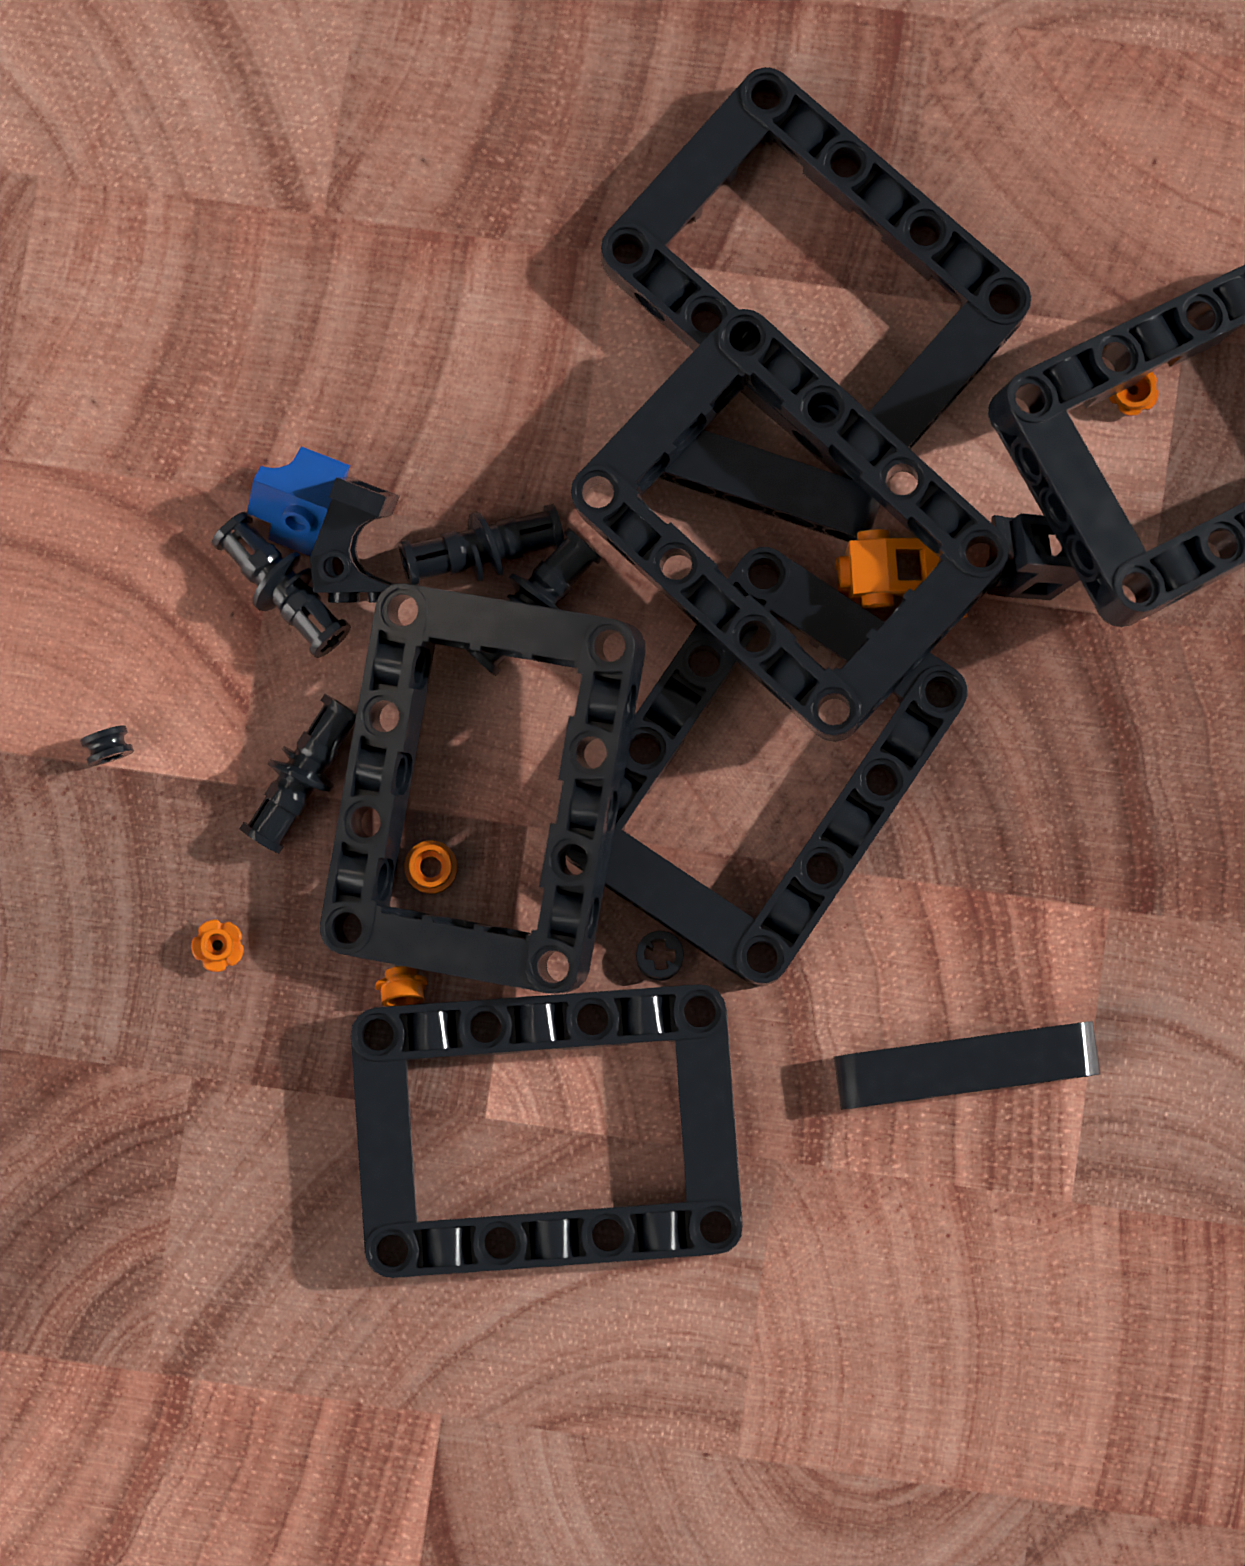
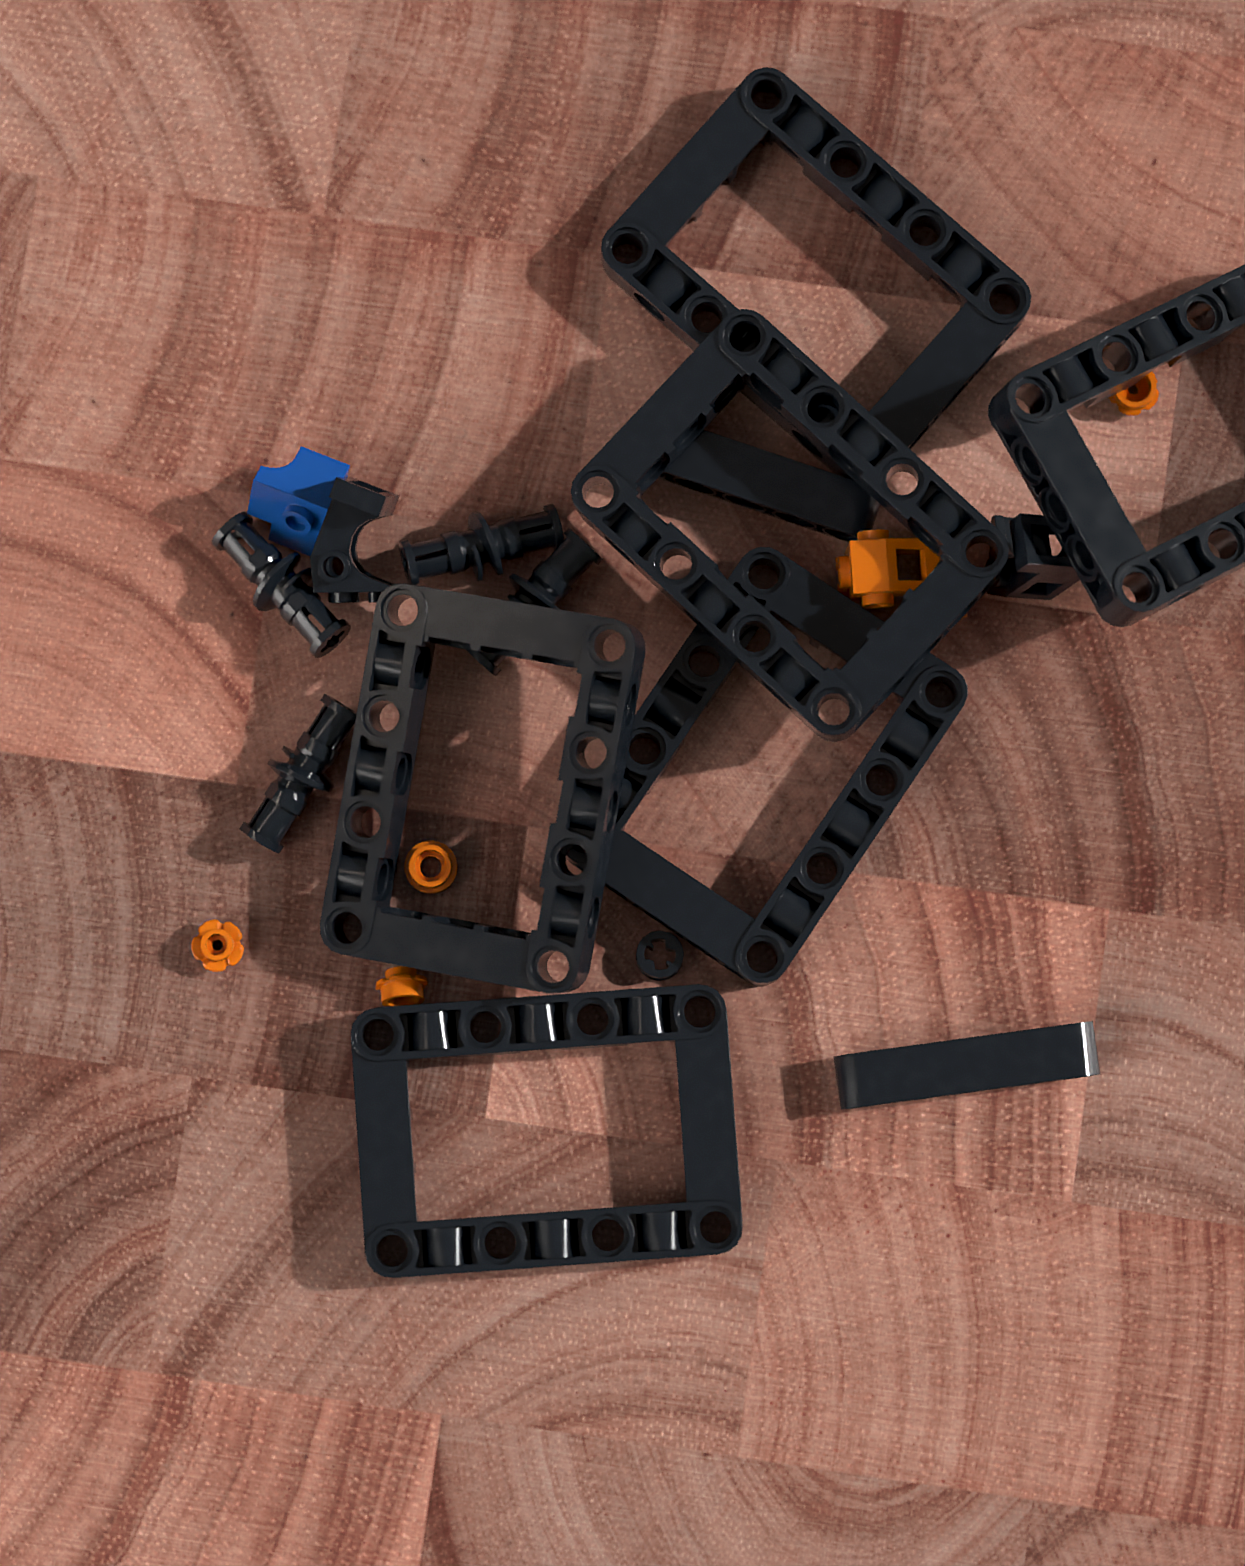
black bush [80,725,134,766] -> none

